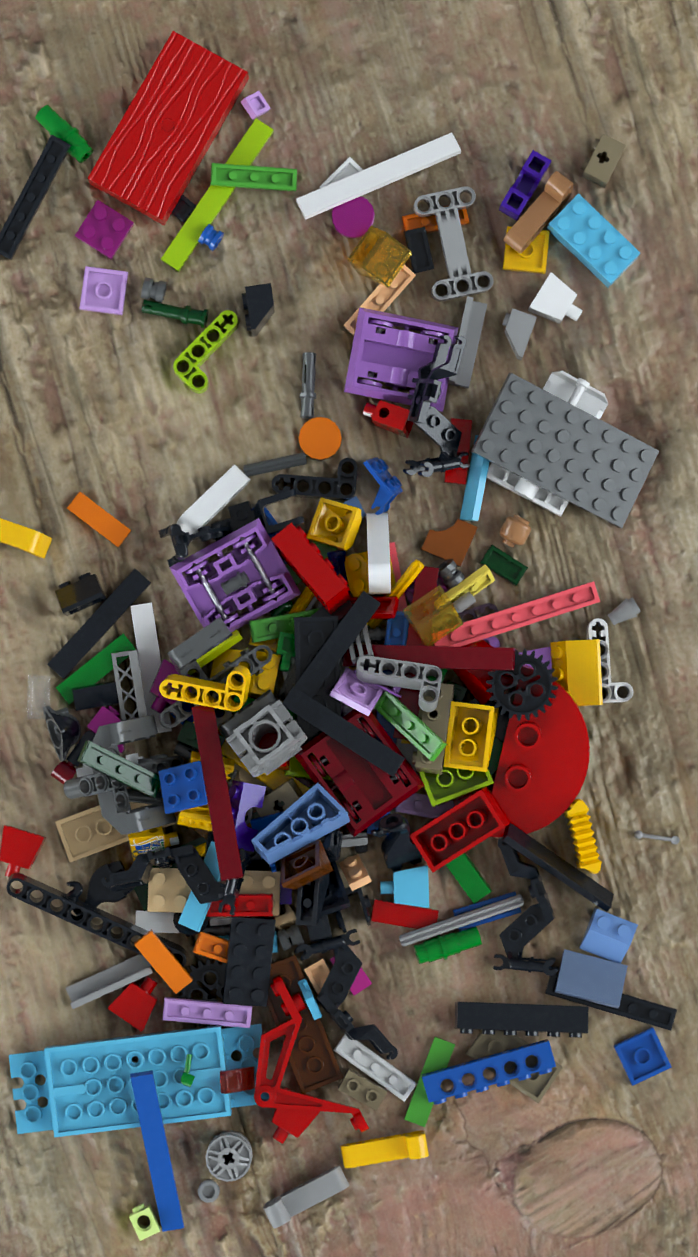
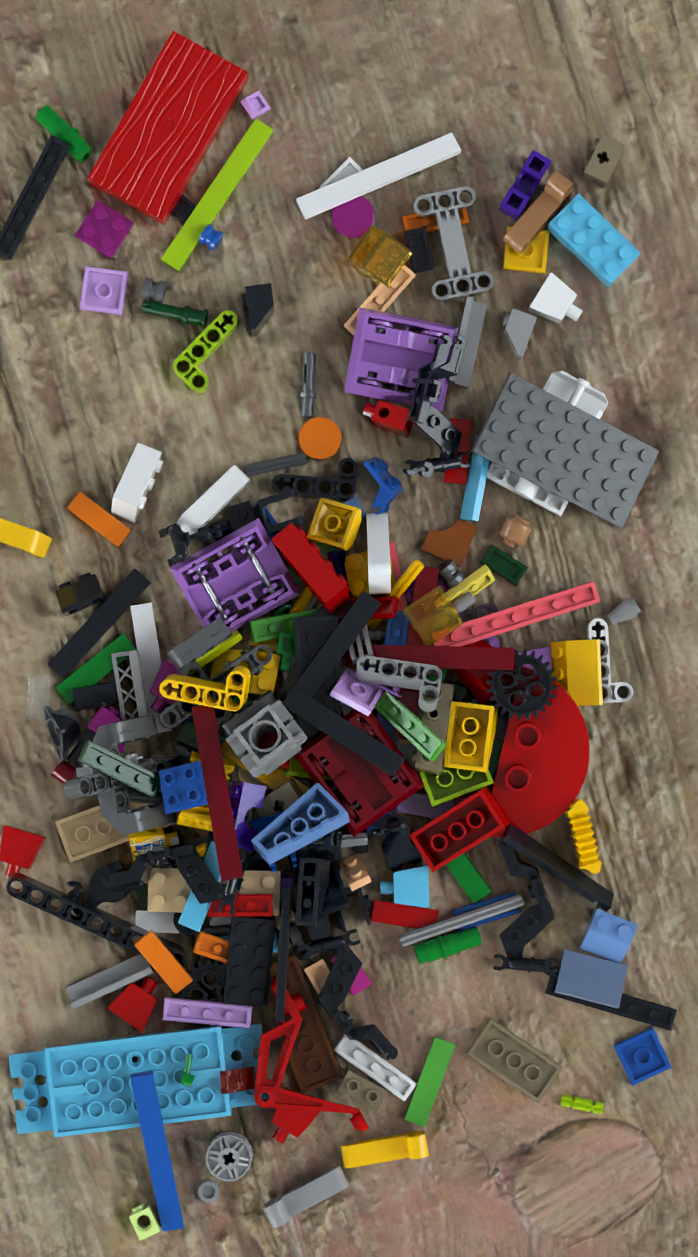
bright green tile [210,163,297,192] -> none
dark grey pin [221,571,250,596] -> none
reddish brown slope [281,839,333,889] -> none
medium azure tile [298,978,322,1020] -> none
blue brick [421,1039,556,1105] -> none
black brick [454,1002,589,1038] -> none
light grey hinge [634,830,679,844] -> none
none -> white wedge [111,443,163,524]
none -> black tile [275,888,292,1023]
none -> lime axle [561,1094,604,1114]

